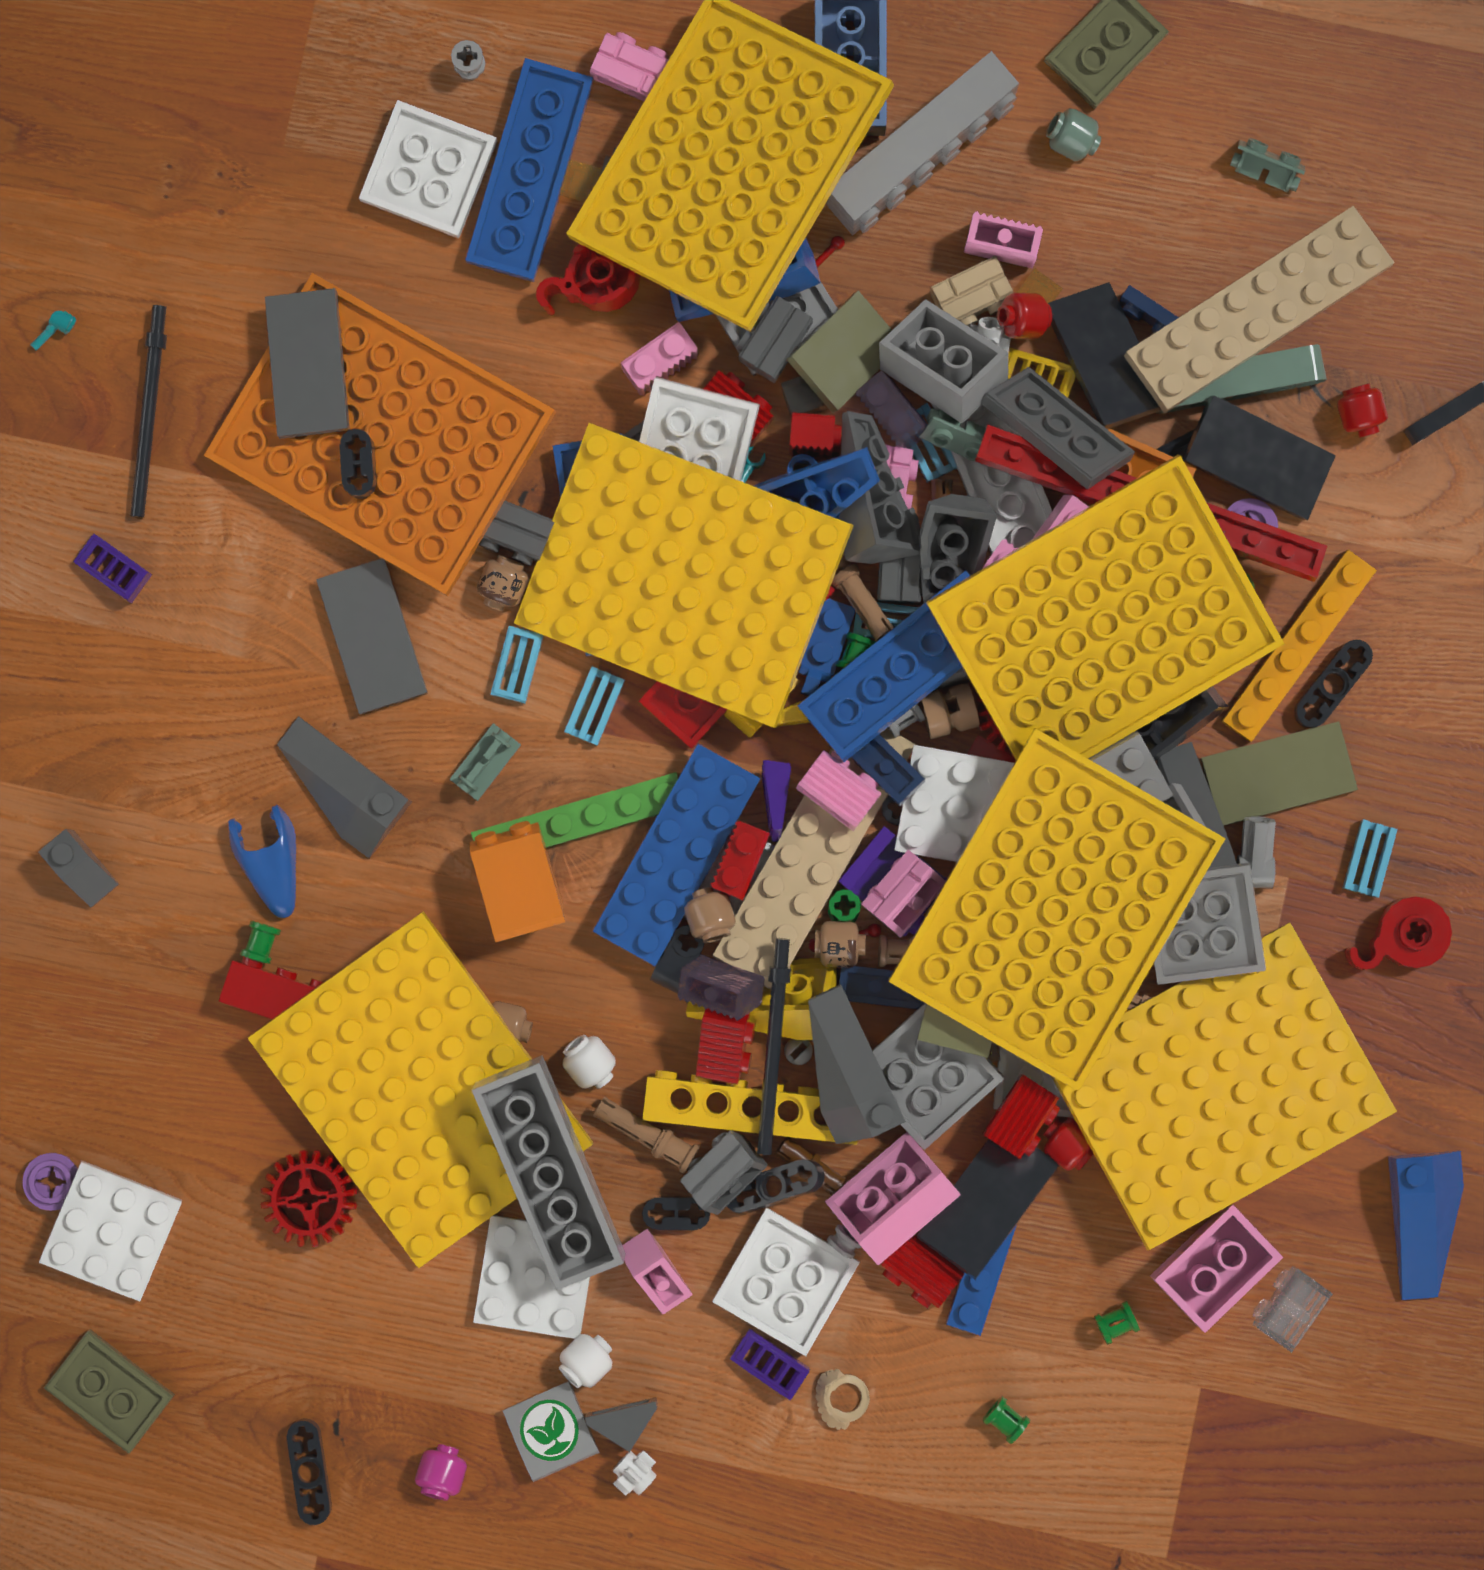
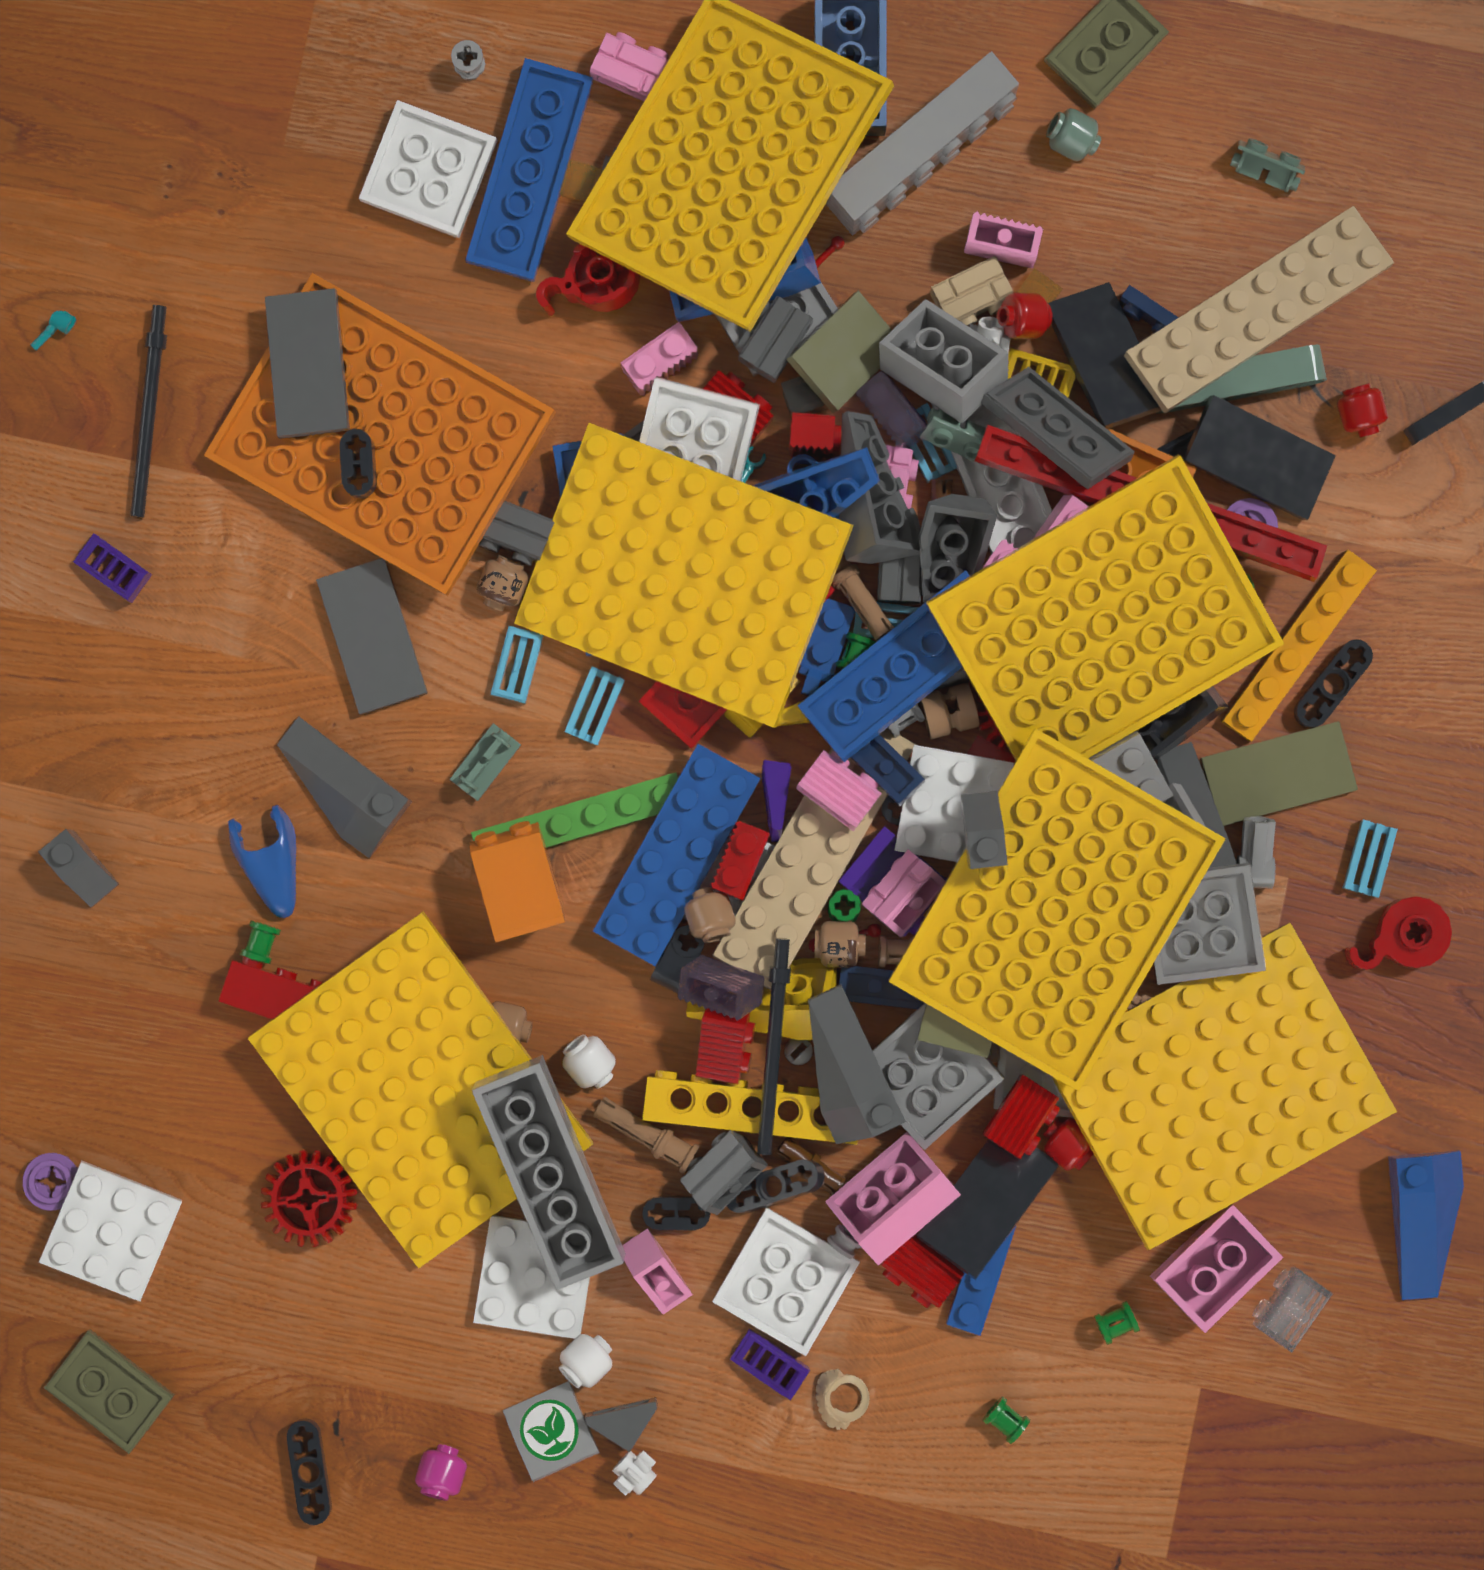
none -> dark grey slope [961,791,1008,869]

